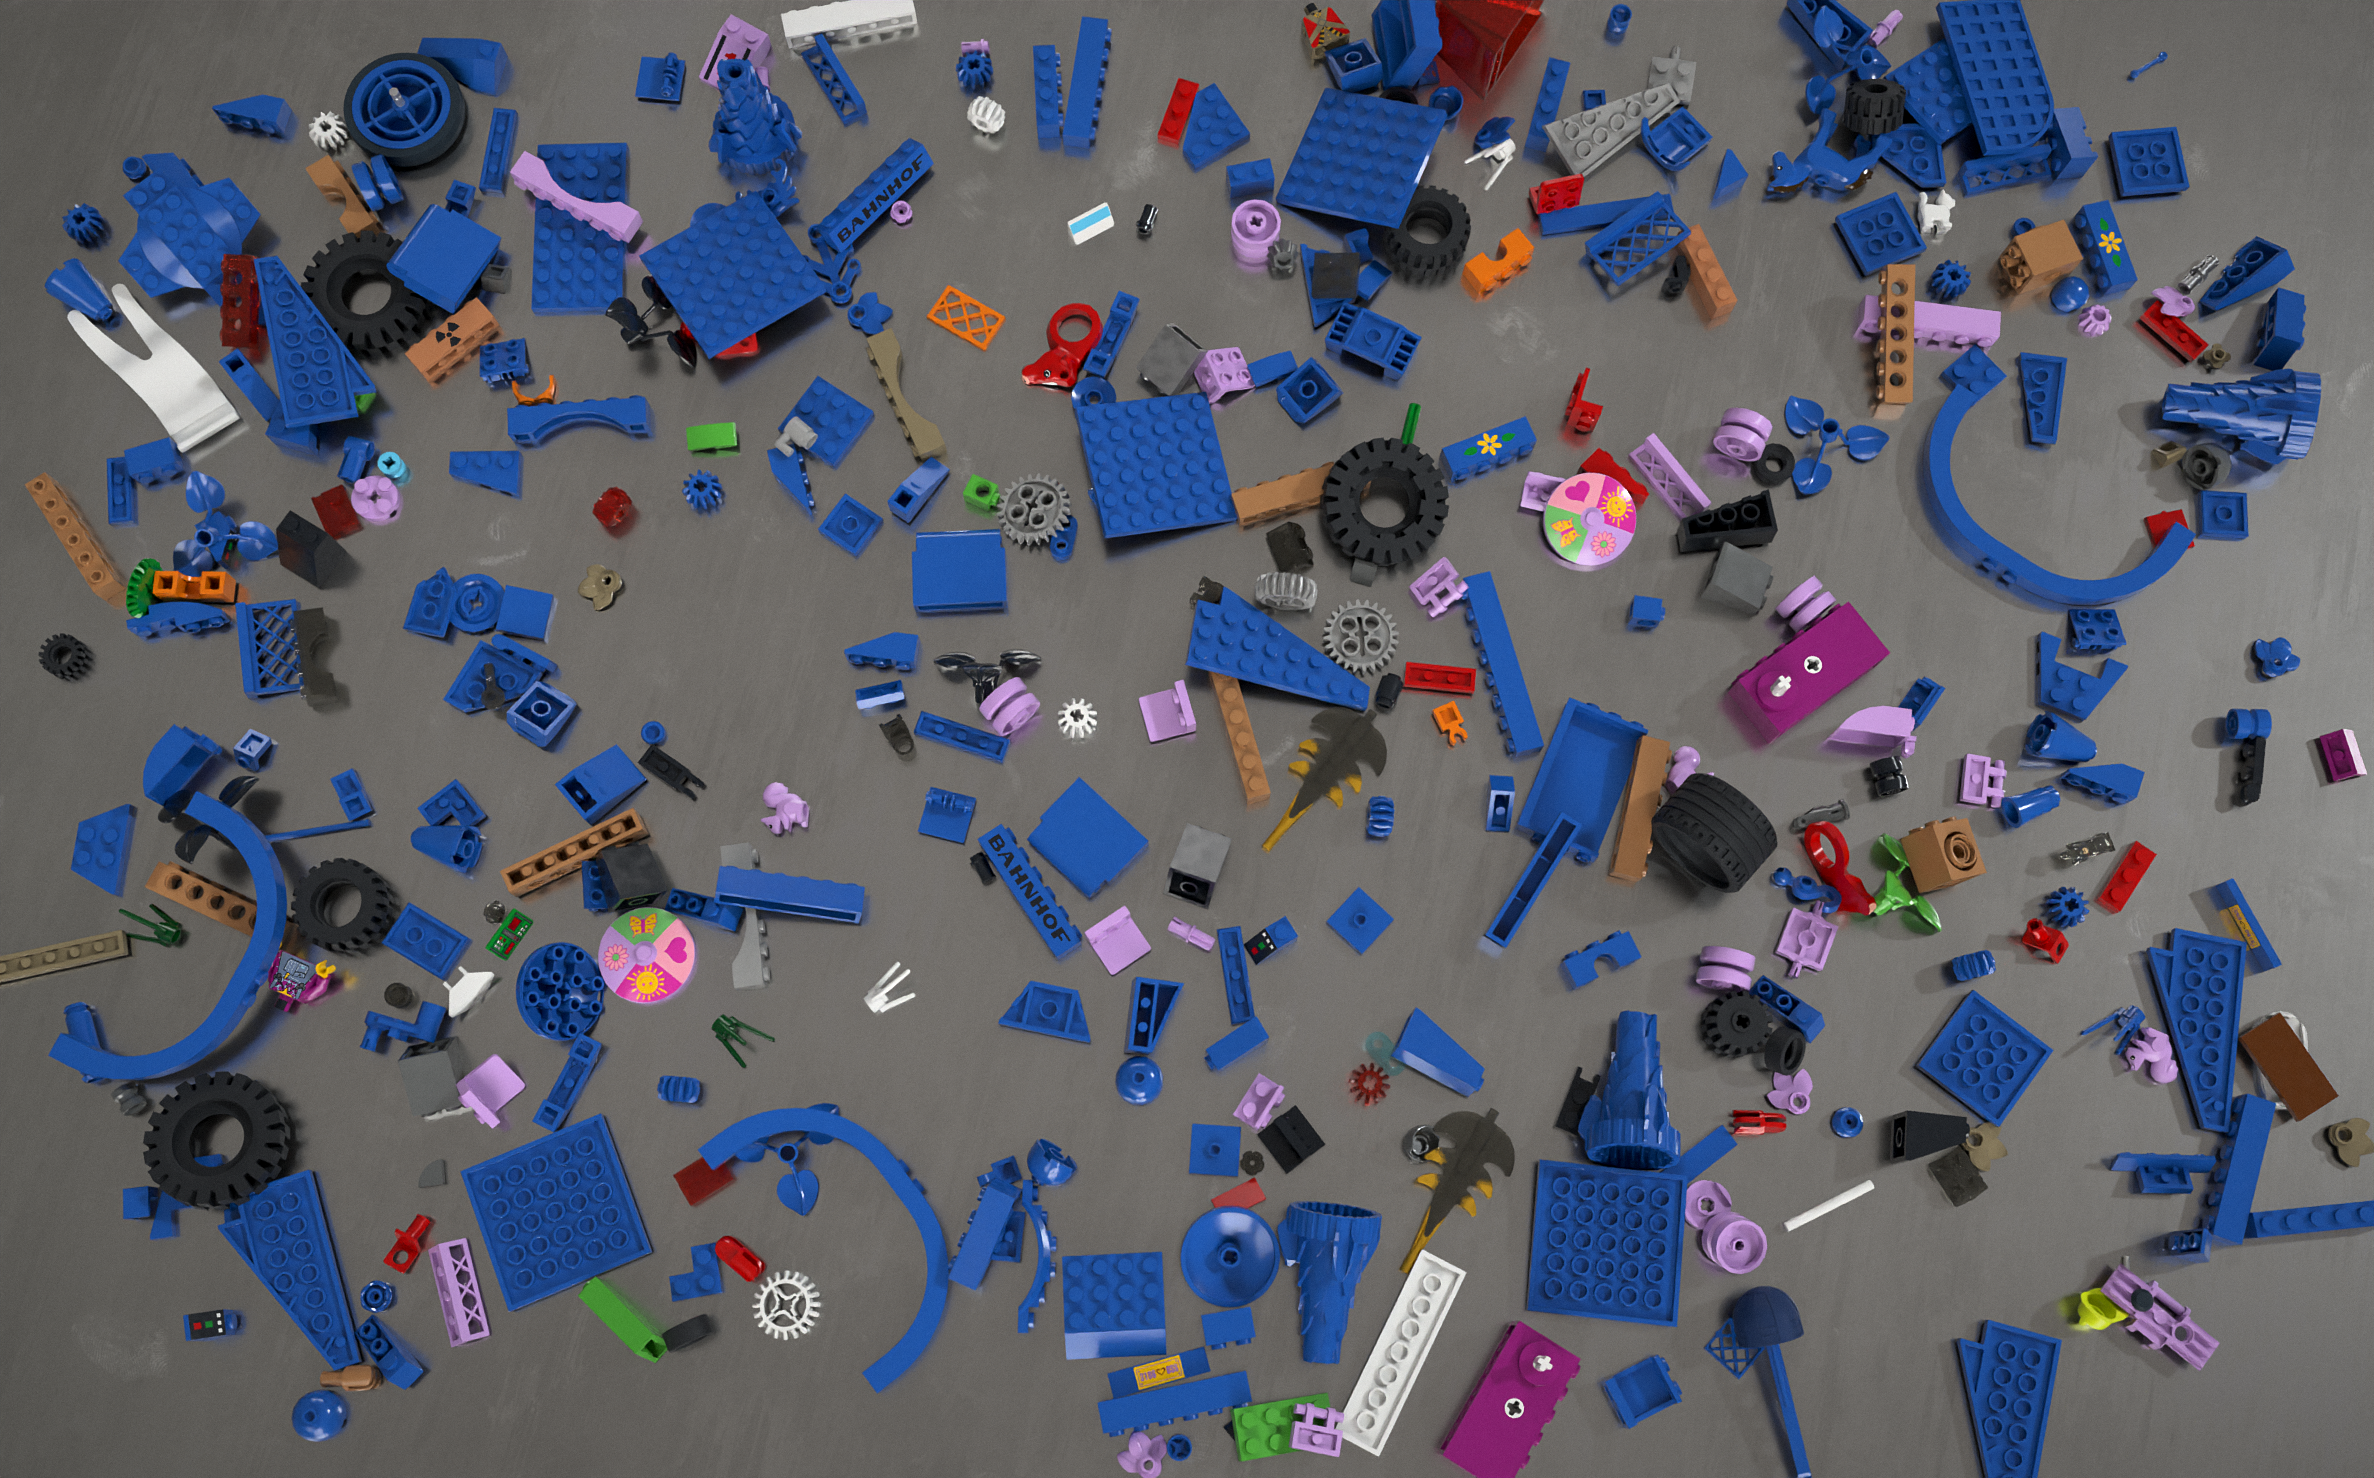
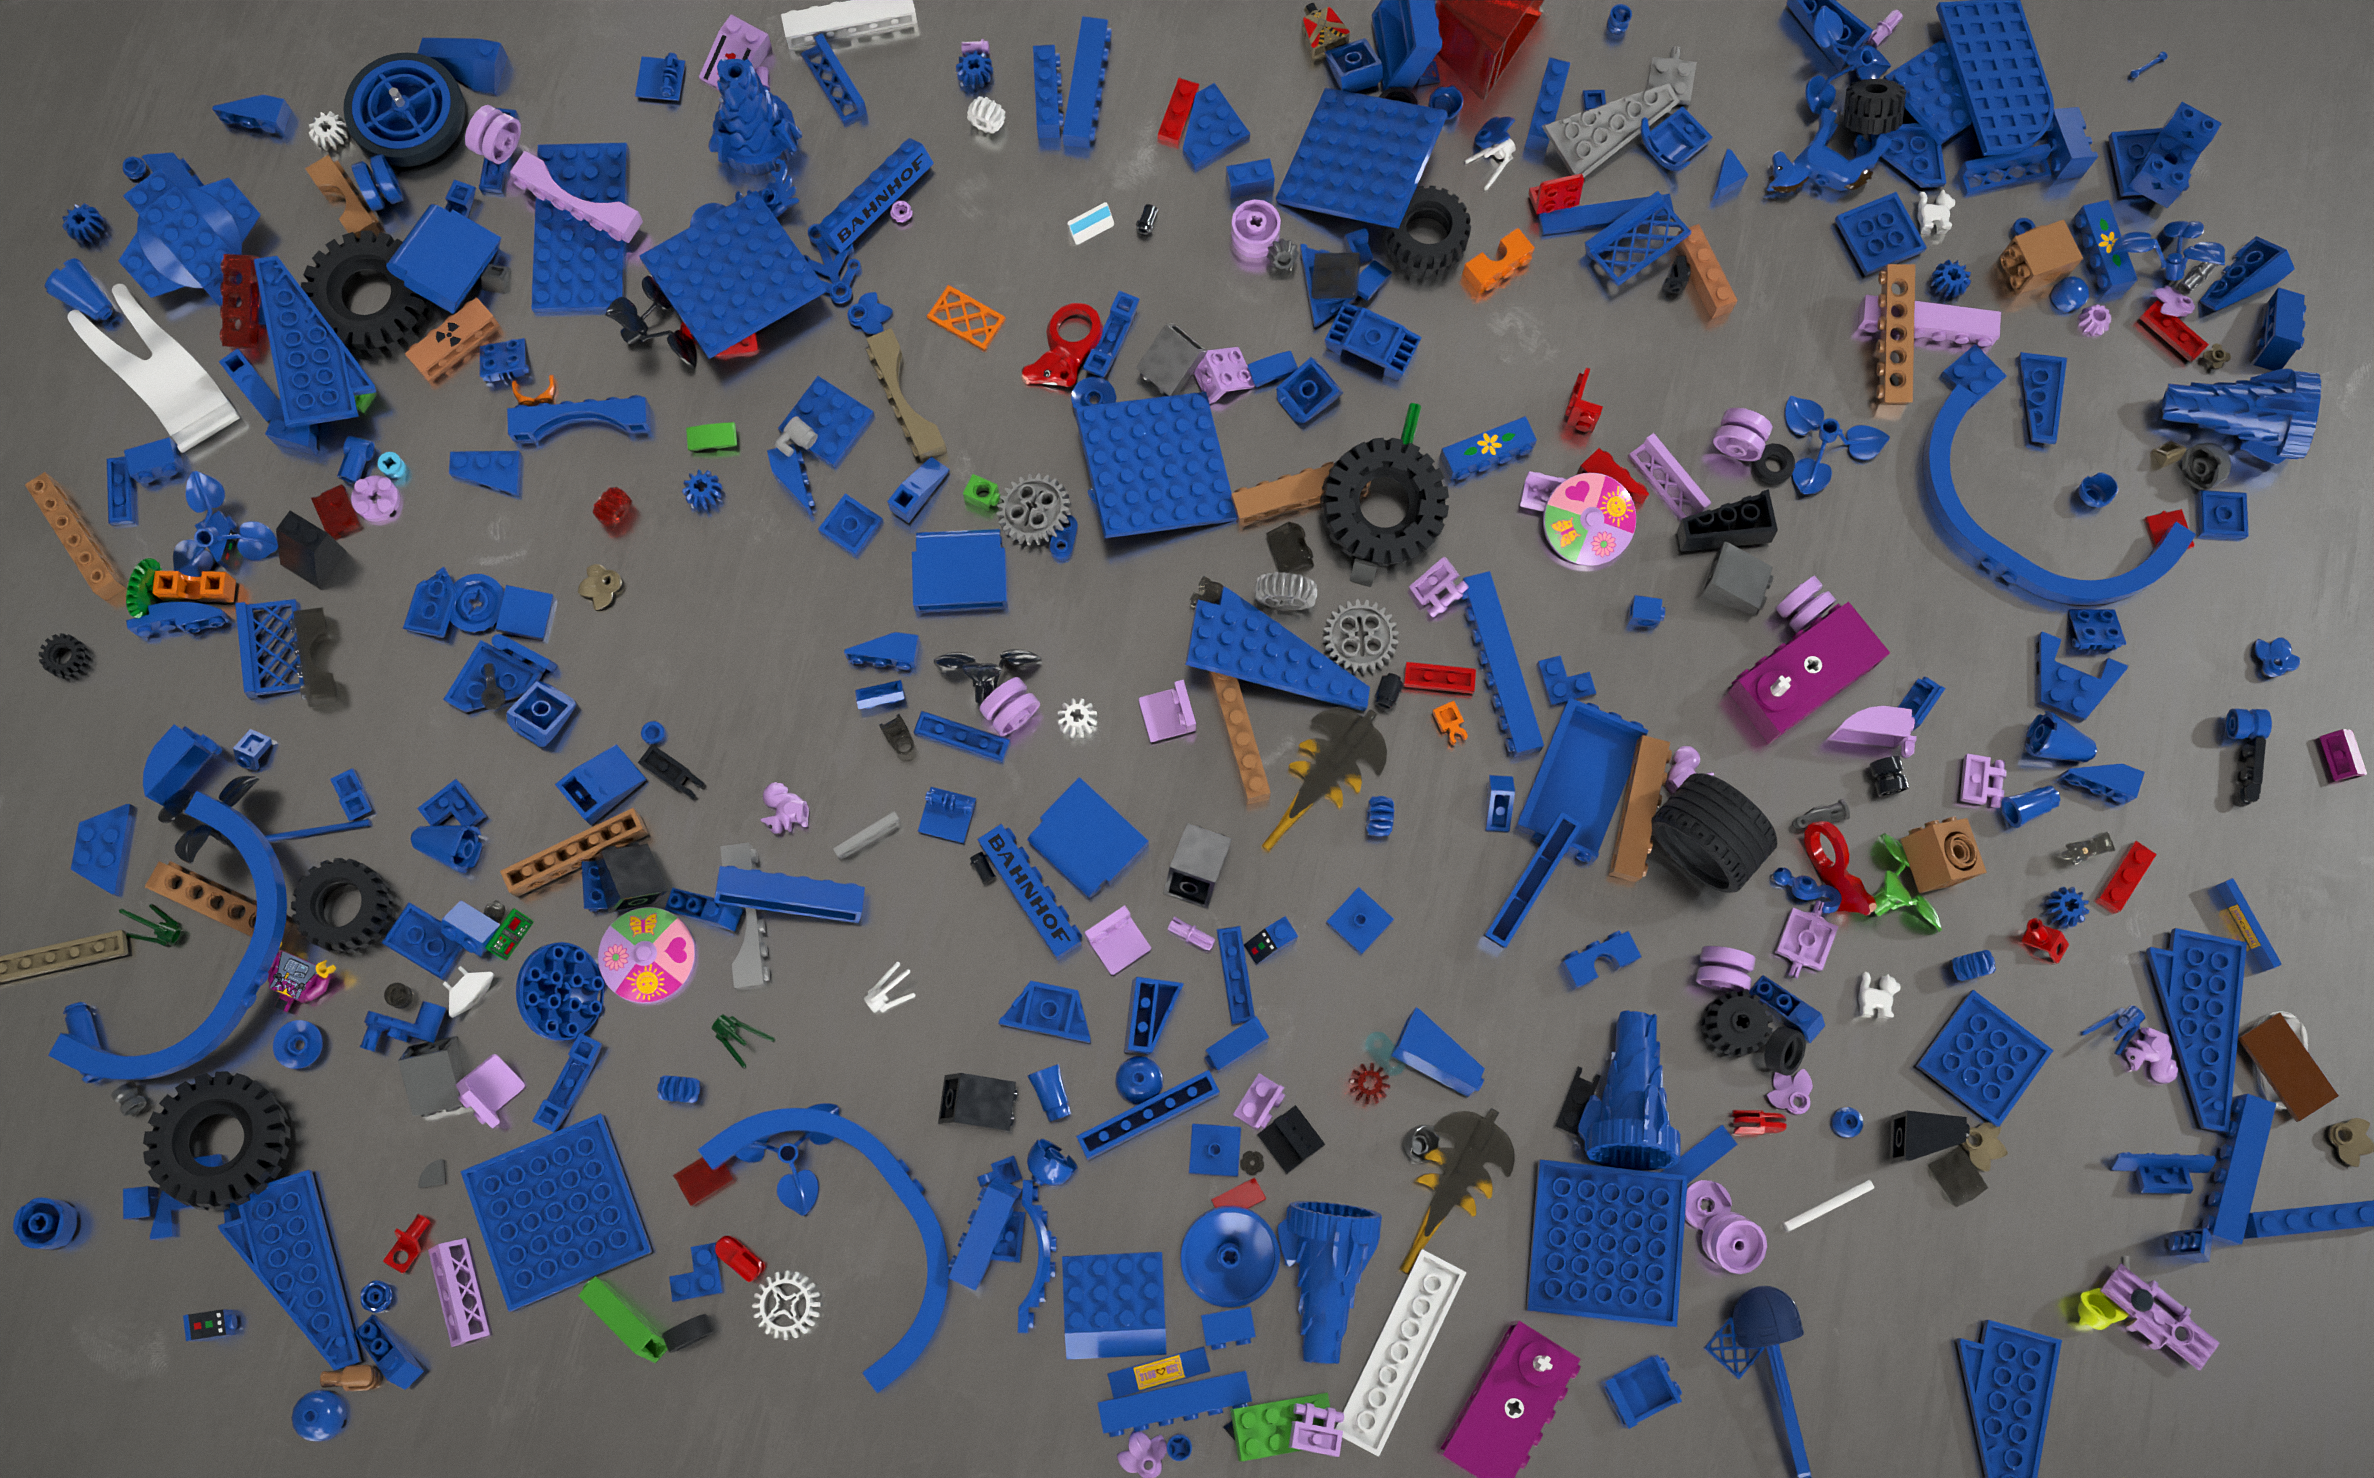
none -> blue brick [13,1197,77,1250]
none -> blue dish [273,1020,323,1069]
none -> brick [441,900,501,957]
none -> lavender wheel [465,105,521,164]
none -> light grey tile [833,811,901,860]
none -> black slope [938,1073,1017,1132]
none -> blue plant [1027,1064,1071,1122]
none -> blue brick [1076,1070,1220,1160]
none -> blue plate [1537,655,1596,707]
none -> white animal [1858,972,1901,1019]
none -> blue hair [2078,472,2119,508]
none -> blue plant [2112,221,2225,281]
none -> blue plate [2128,102,2222,208]

